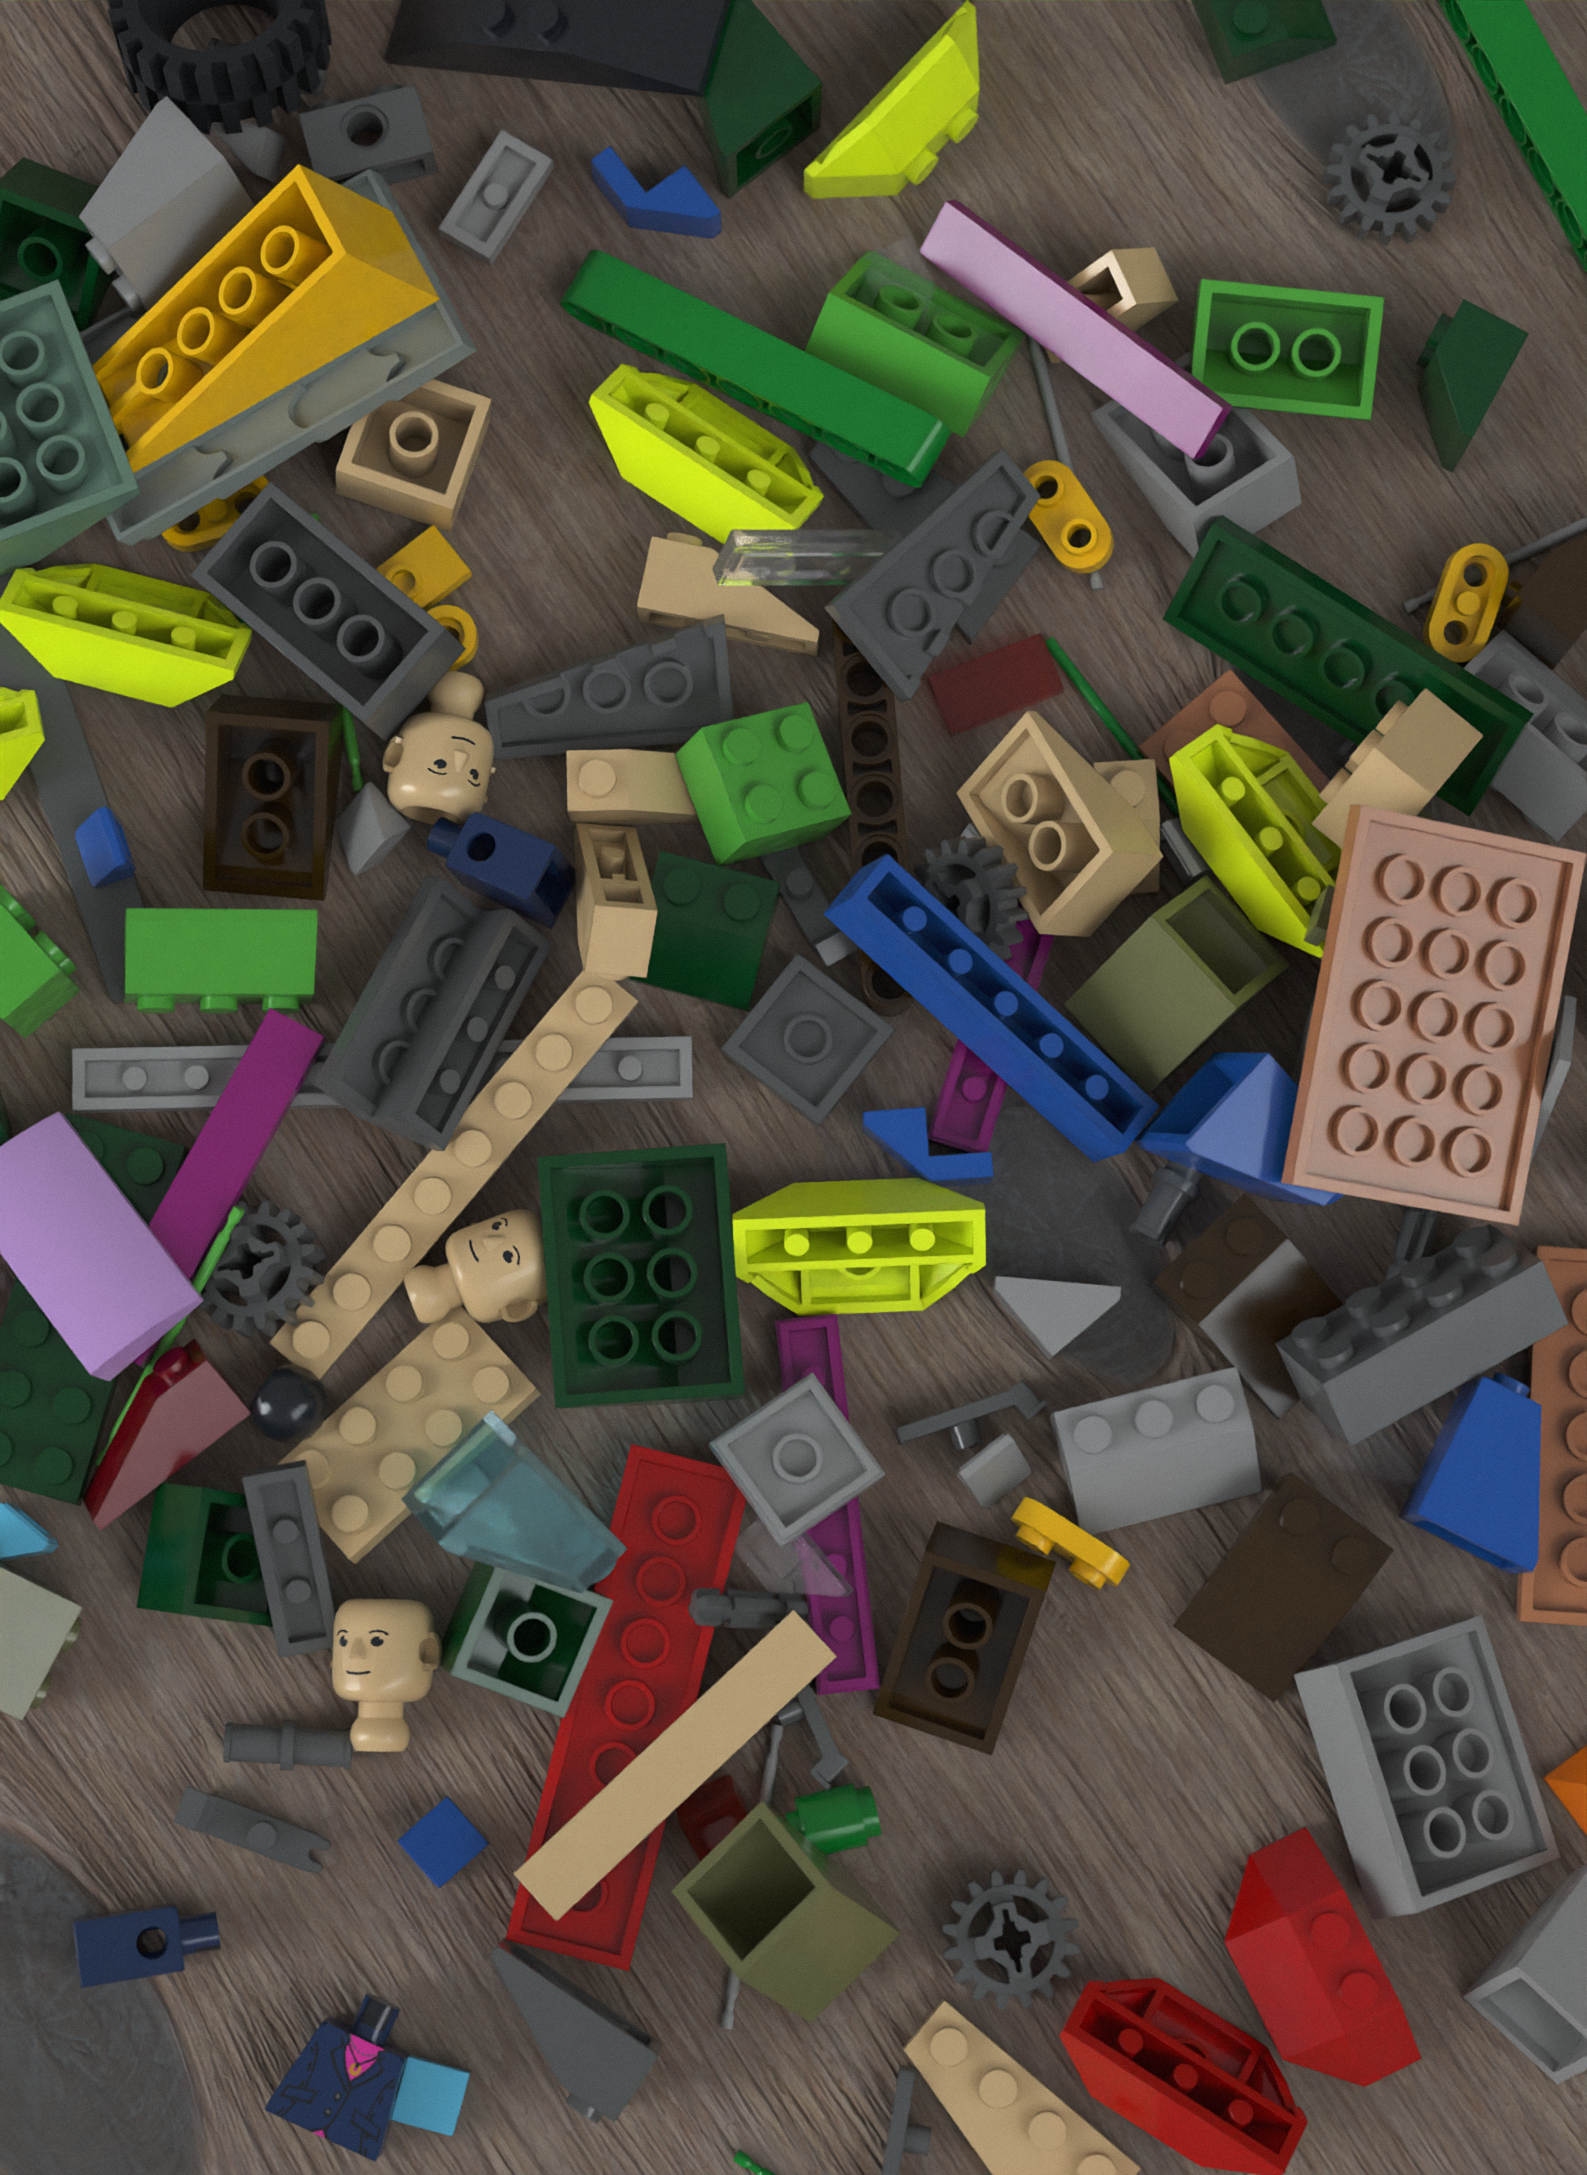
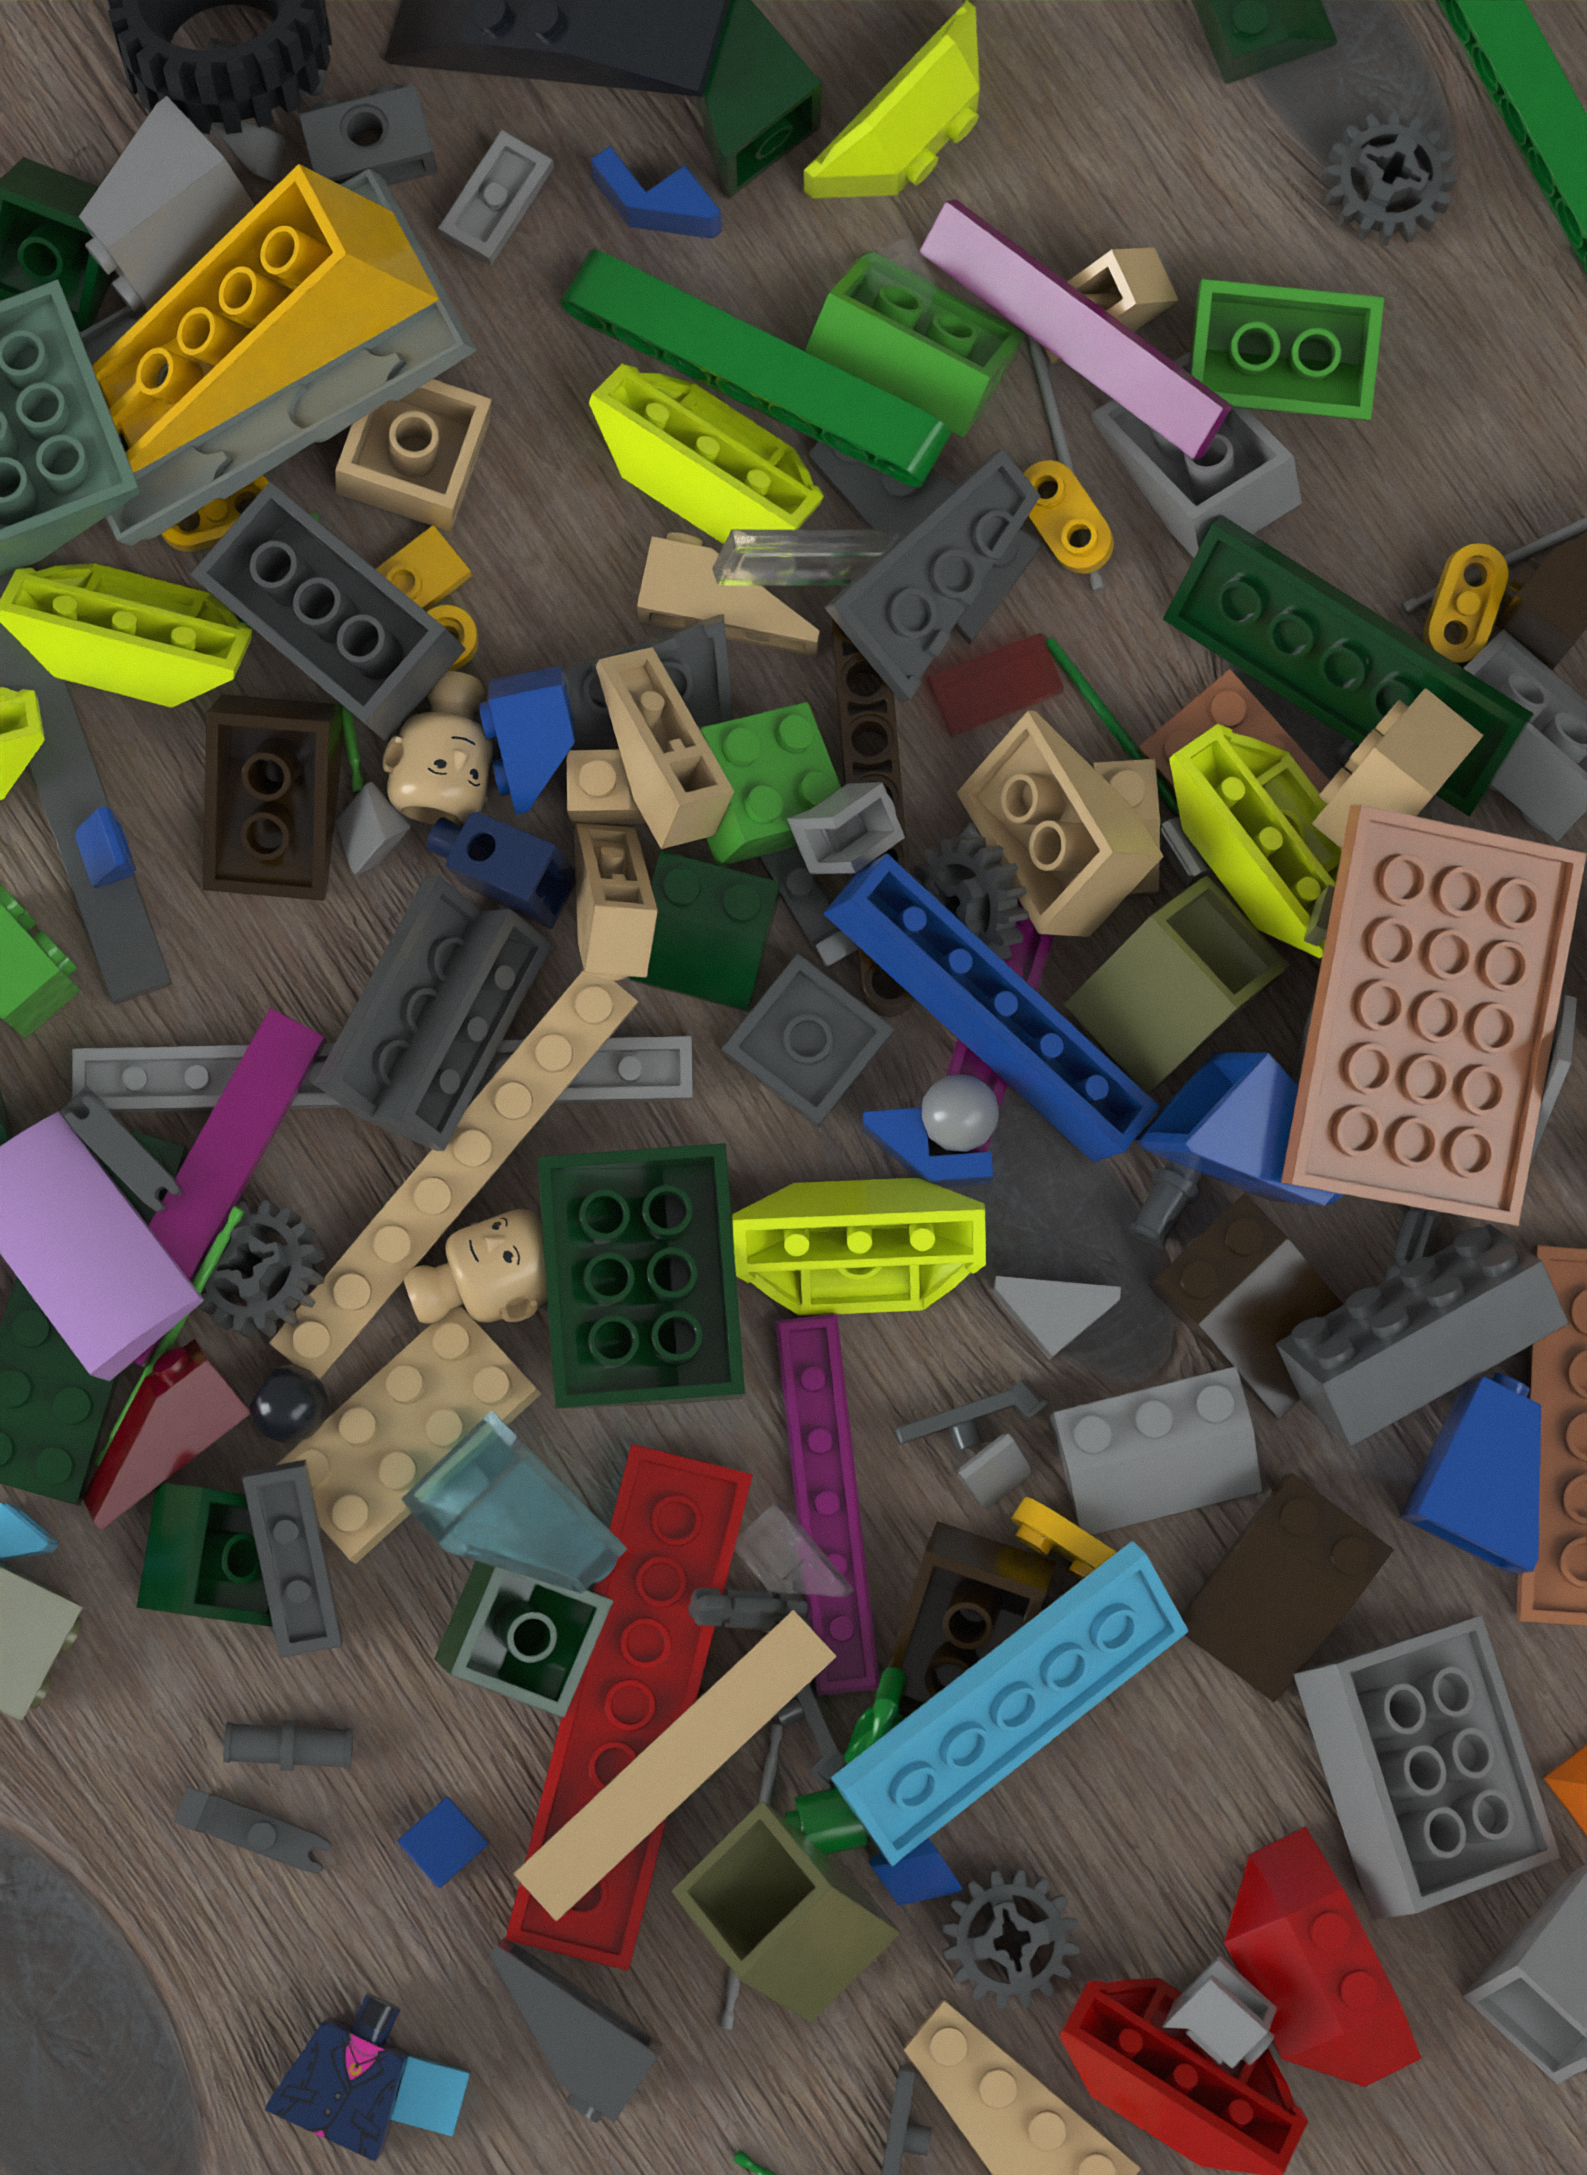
dark blue torso [73,1903,220,1988] -> none
bright green slope [124,908,318,1014] -> none
tan piece [330,1599,442,1752] -> none
clear red slope [676,1774,749,1862] -> none
light grey plate [709,1372,885,1549] -> none
dark green slope [1416,299,1529,473] -> none
none -> dark grey piece [60,1085,183,1213]
none -> blue slope [479,665,575,815]
none -> tan slope [596,647,734,849]
none -> light grey window [787,782,905,874]
none -> medium azure plate [831,1541,1189,1866]
none -> green piece [843,1667,907,1764]
none -> blue slope [868,1837,963,1906]
none -> light grey piece [922,1074,999,1152]
none -> light grey window [1163,1955,1277,2068]

